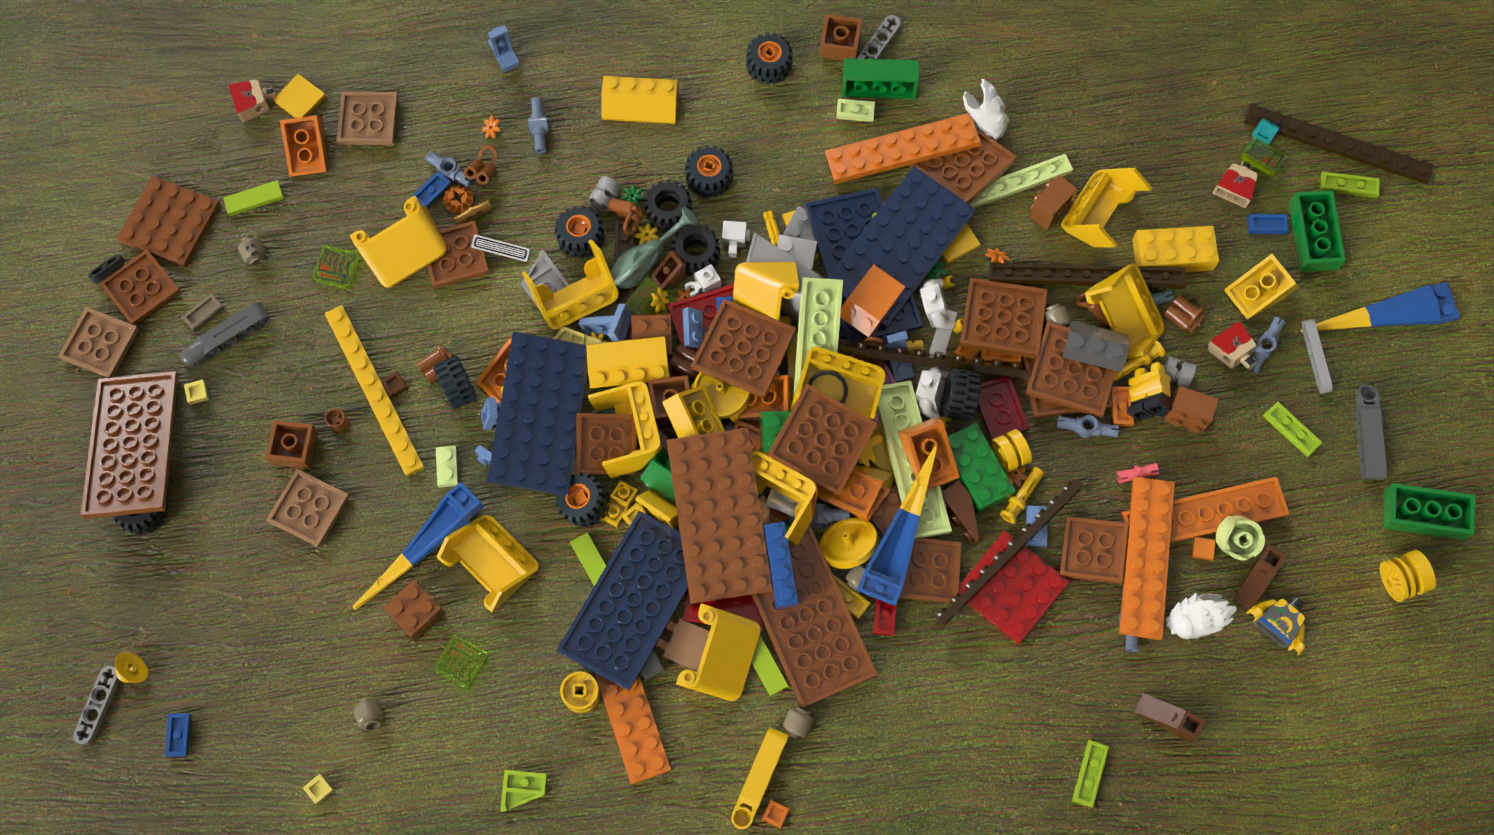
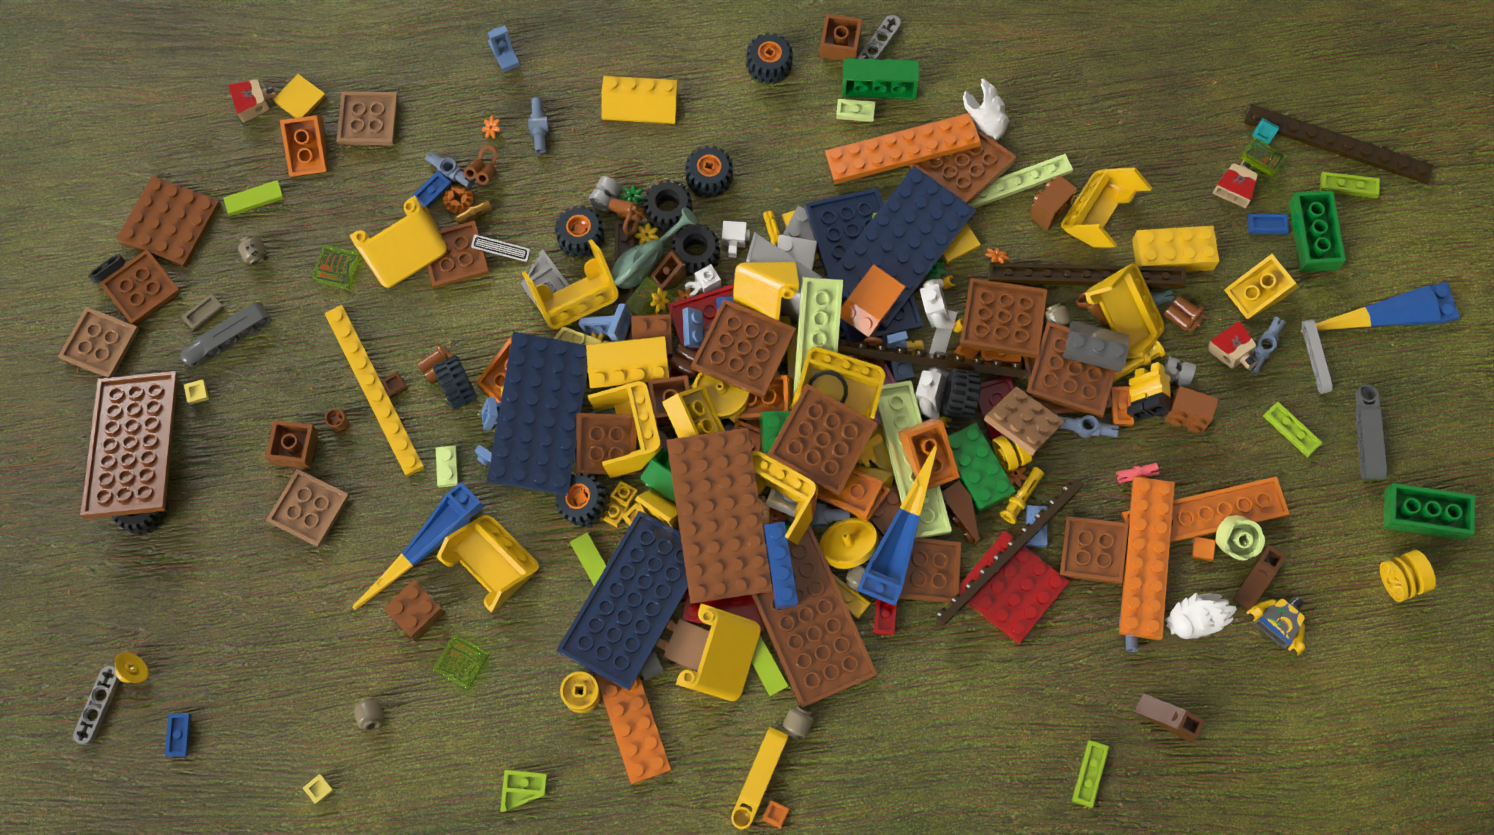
none -> medium nougat plate [984,386,1064,456]

